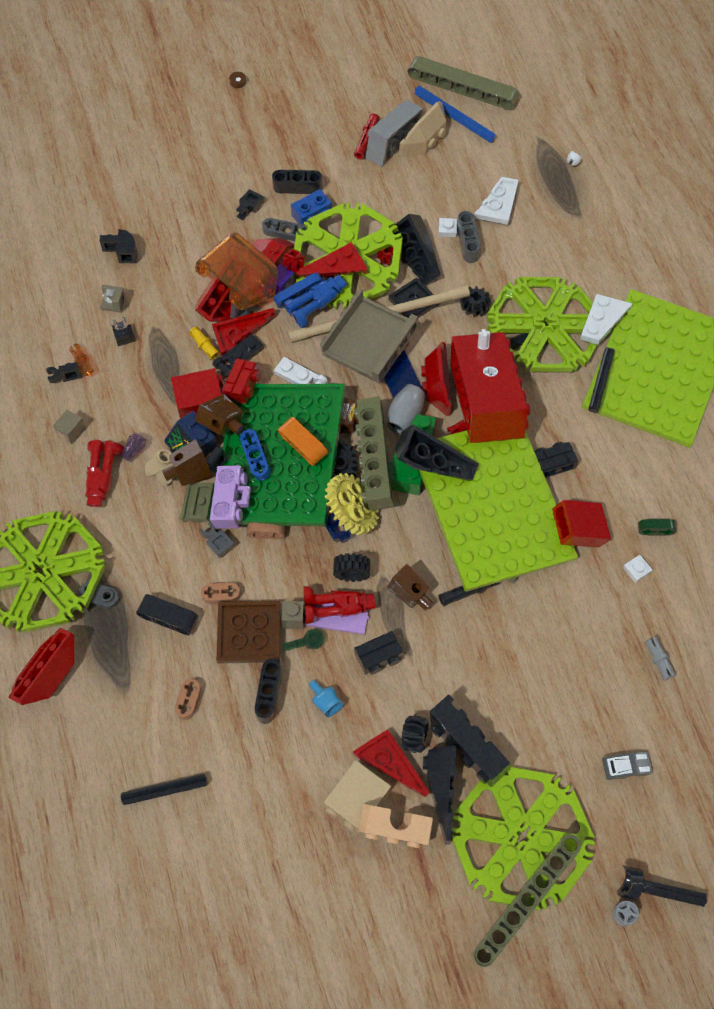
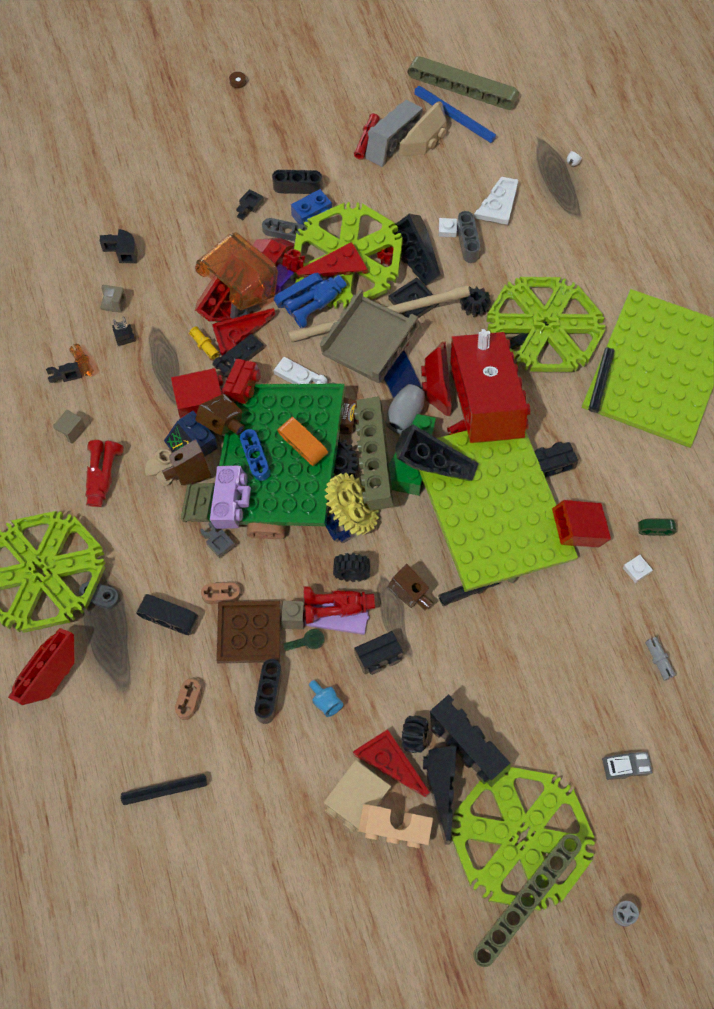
clear purple cone [120,432,147,462] -> none
black tile [206,446,228,473] -> none
white wing [580,294,632,345] -> none
black piece [617,865,707,907] -> none

